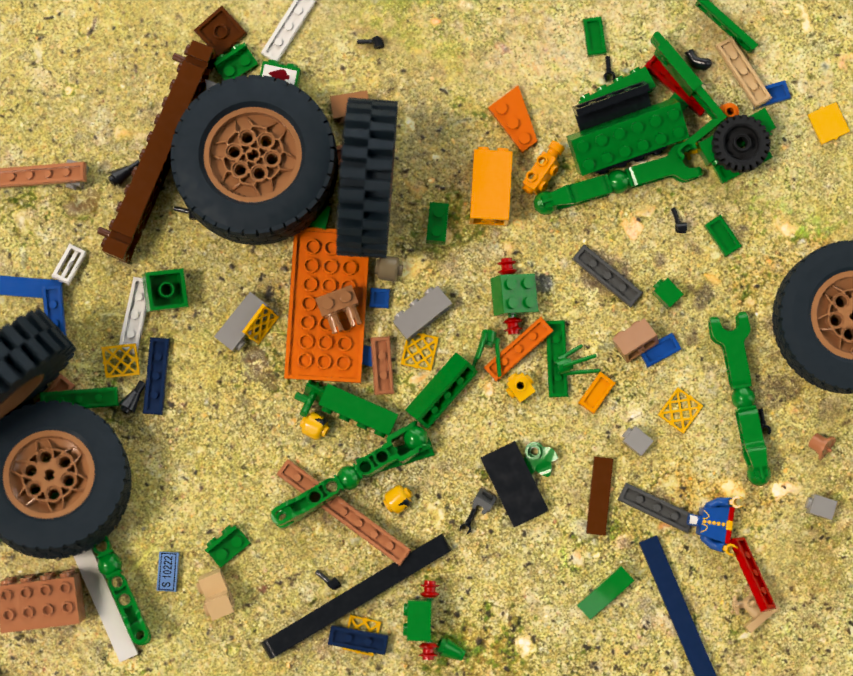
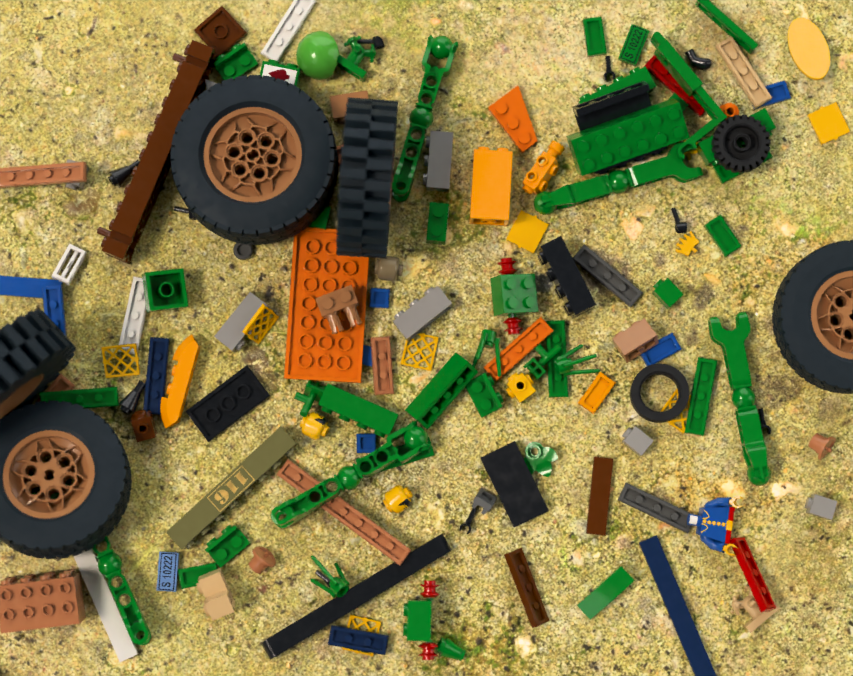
none -> reddish brown brick [131,410,157,442]
none -> light orange brick [160,334,200,429]
none -> olive brick [166,426,297,550]
none -> green tile [178,562,218,589]
none -> black tile [186,365,270,442]
none -> dark grey tile [233,243,253,260]
none -> nougat piece [249,546,276,574]
none -> bright green cylinder [296,31,339,80]
none -> green plant [311,555,350,598]
none -> green piece [337,36,376,82]
none -> blue tile [356,434,376,453]
none -> green piece [392,35,458,202]
none -> light grey brick [423,131,453,192]
none -> green bracket [465,373,504,418]
none -> reddish brown plate [504,548,549,628]
none -> yellow piece [506,210,549,254]
none -> green arm [523,343,563,381]
none -> black piece [537,236,596,319]
none -> green tile [618,24,649,66]
none -> black tyre [630,364,689,423]
none -> yellow piece [675,231,699,257]
none -> green tile [685,357,717,436]
none -> yellow shield [787,18,830,80]

